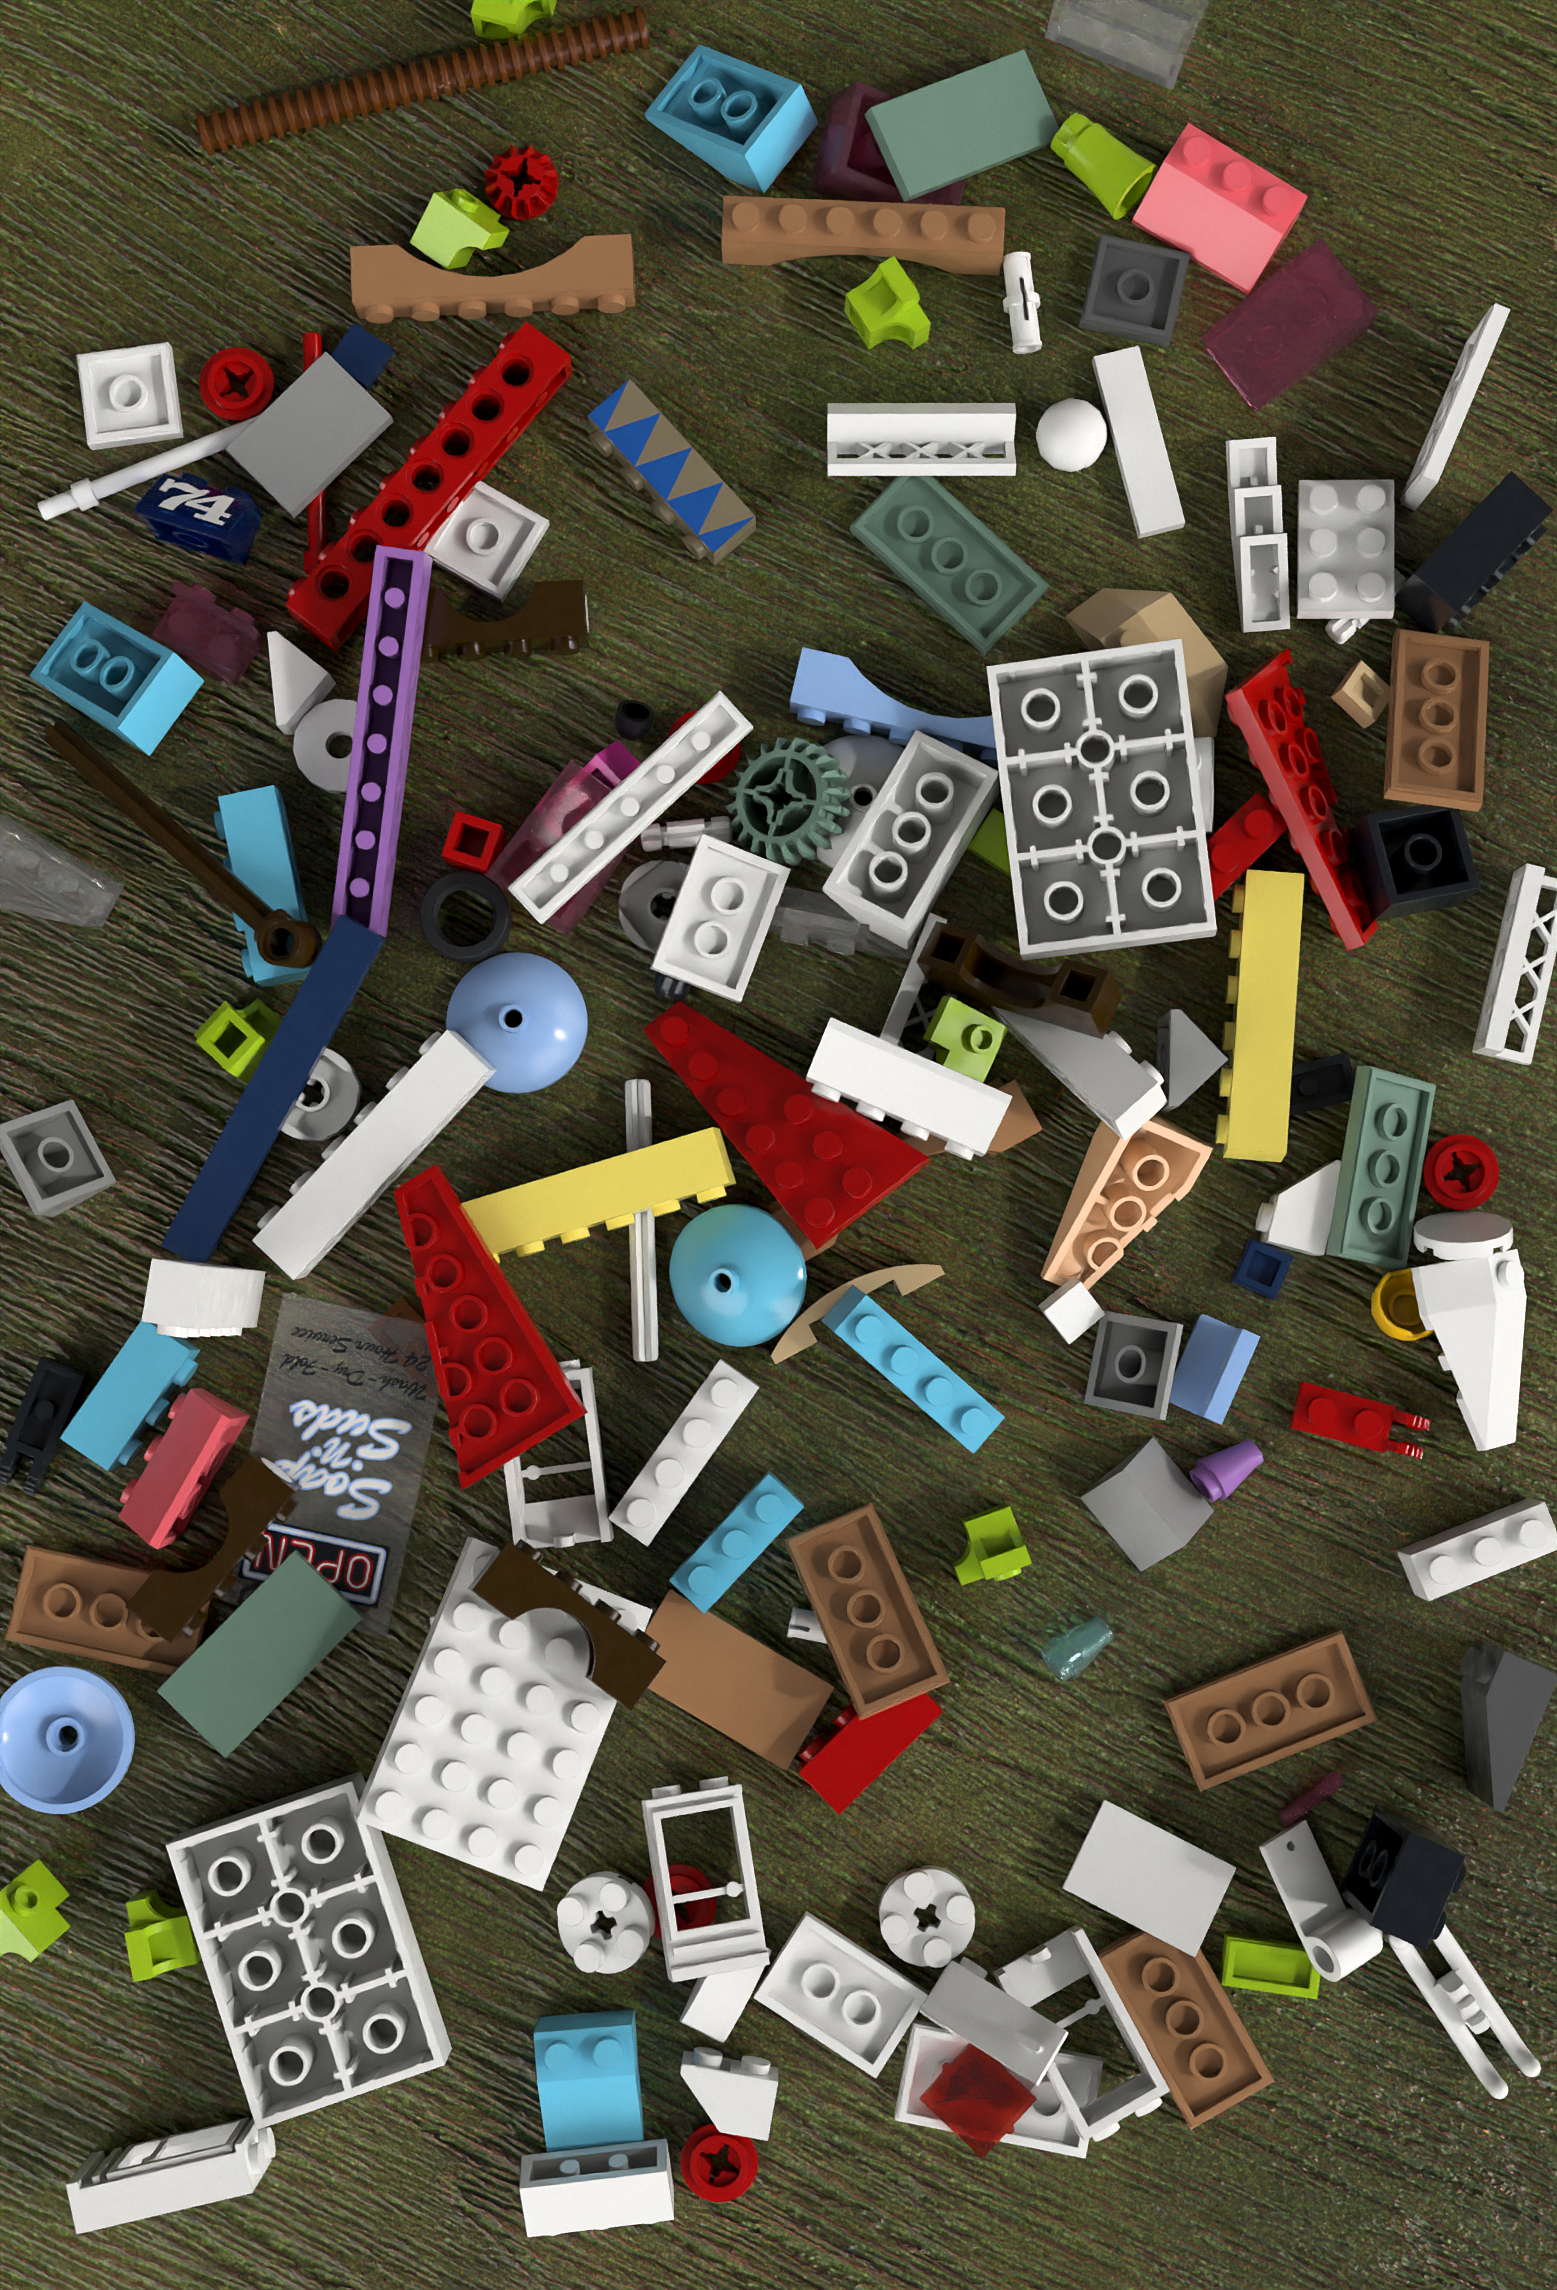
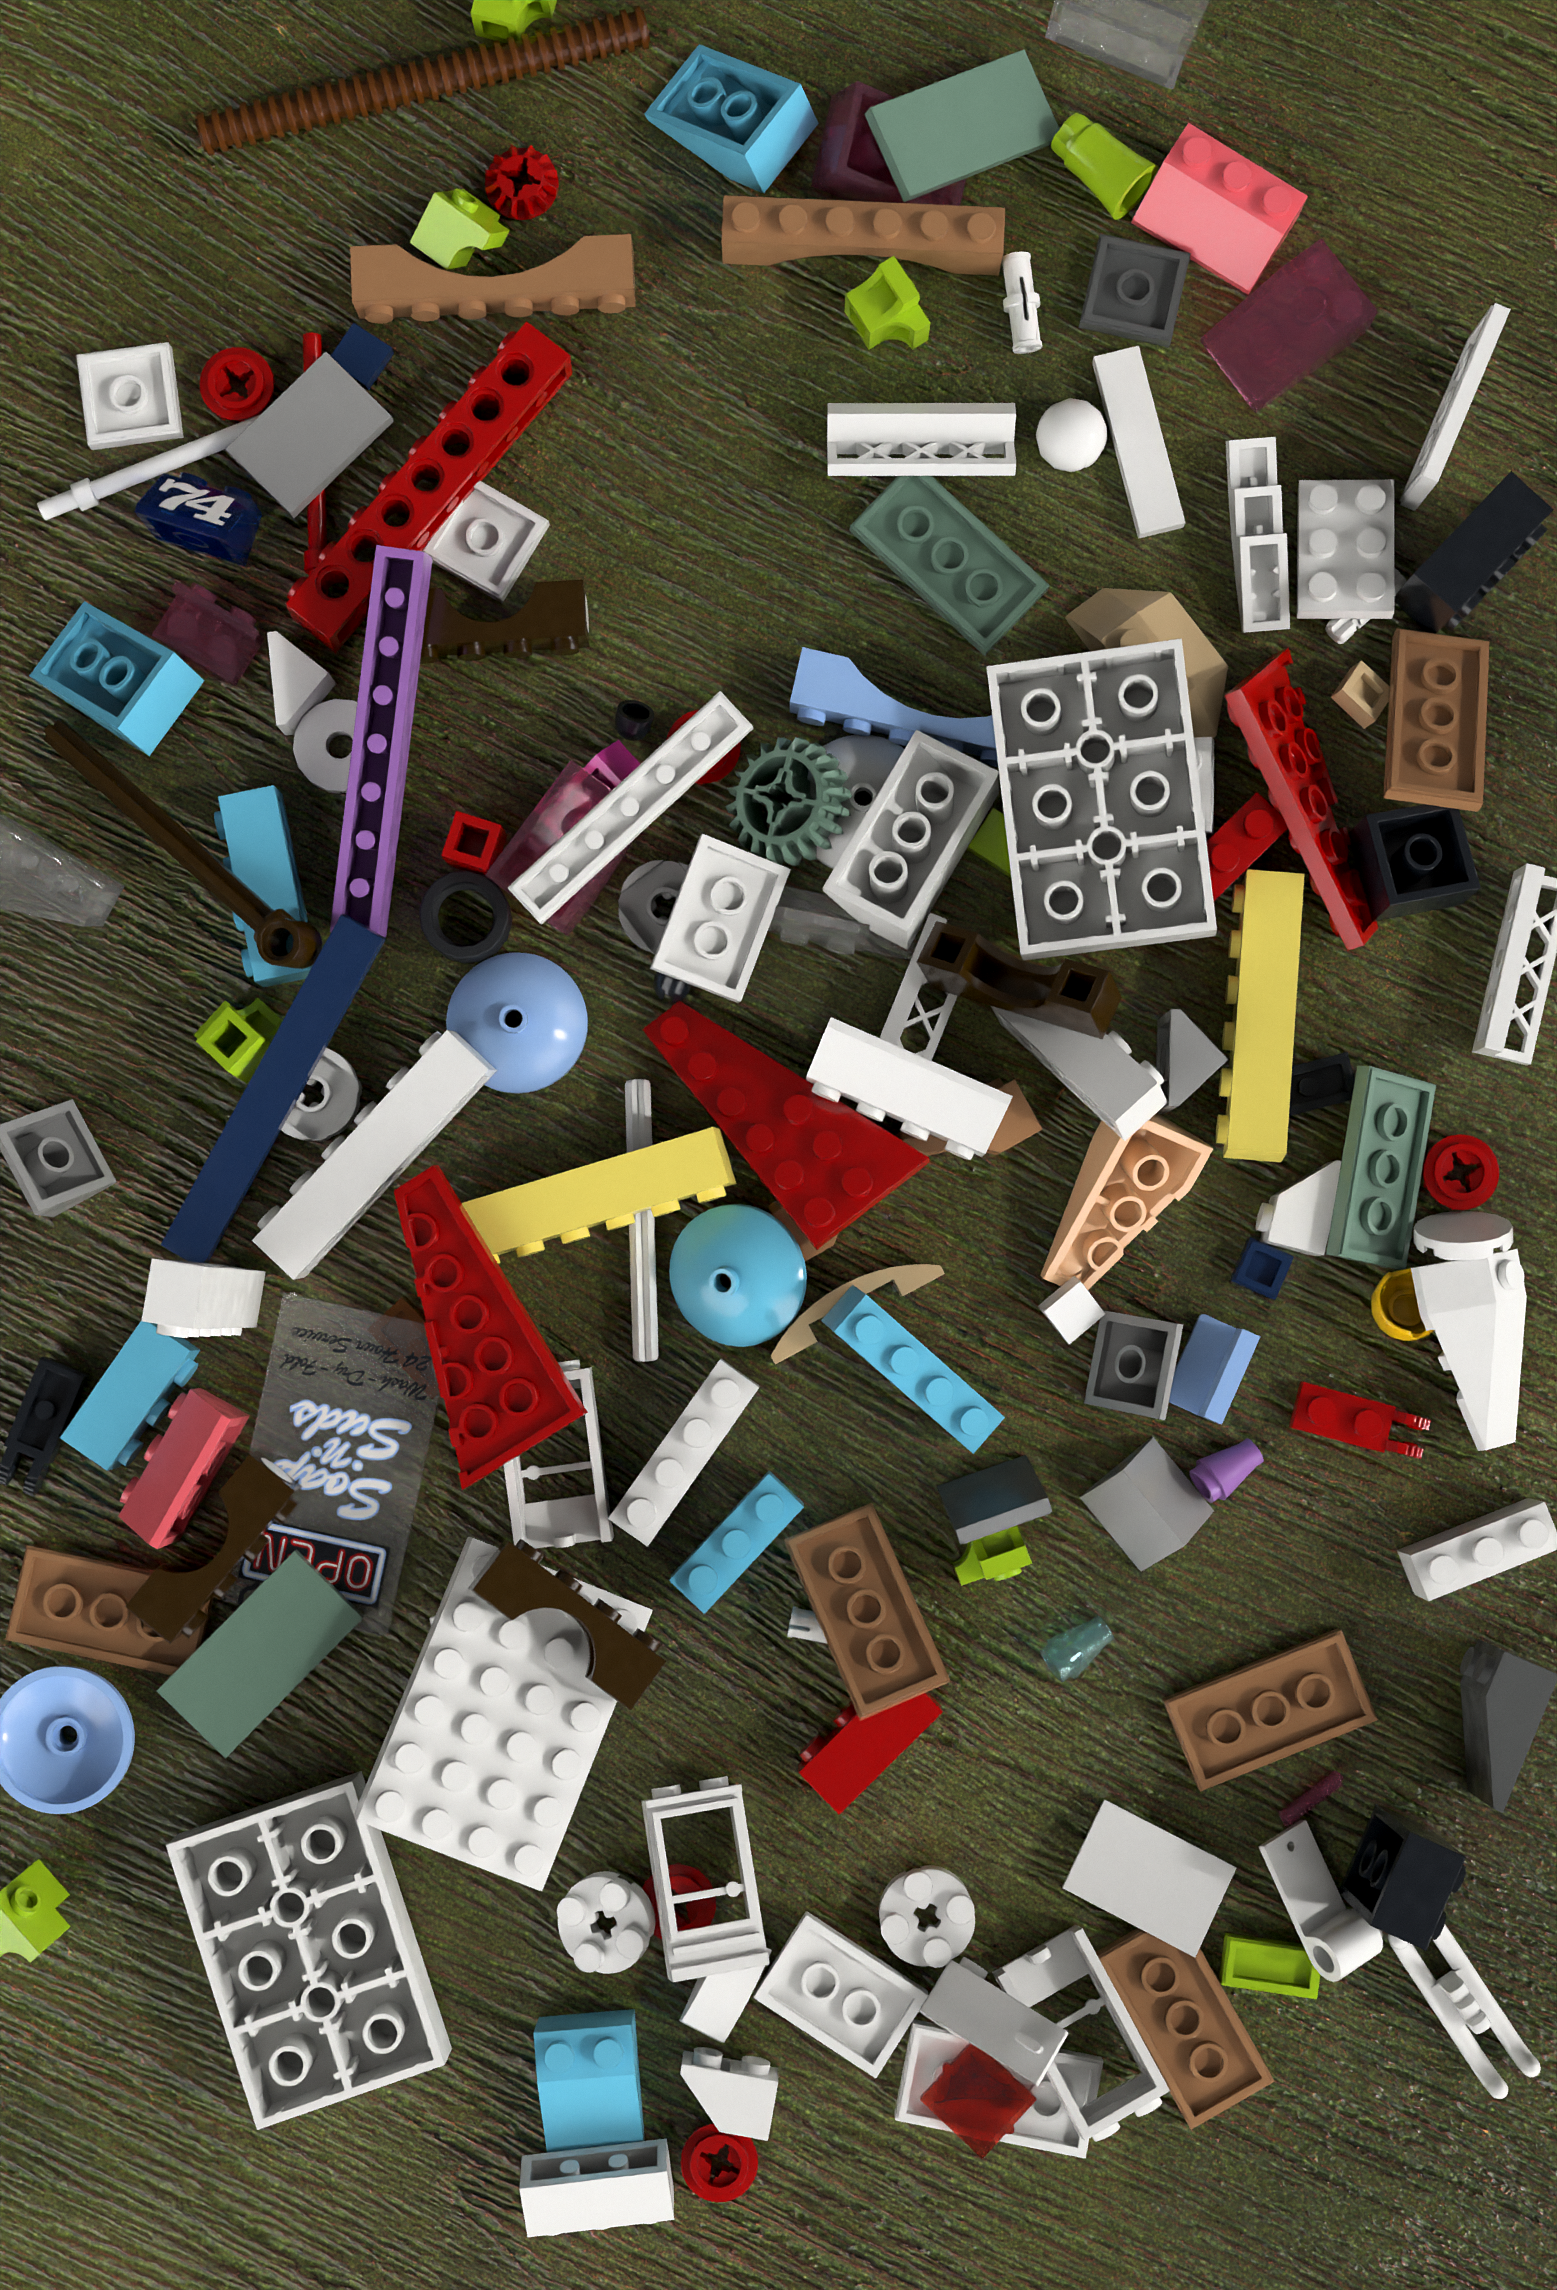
white door [66,2117,276,2234] -> none
lime brick [124,1888,202,1982] -> none
dark tan brick [588,379,756,566] -> none
white axle [640,816,733,852] -> none
medium nougat tile [645,1587,835,1771] -> none
lime brick [923,996,1009,1083] -> none
none -> dark grey tile [937,1455,1053,1544]

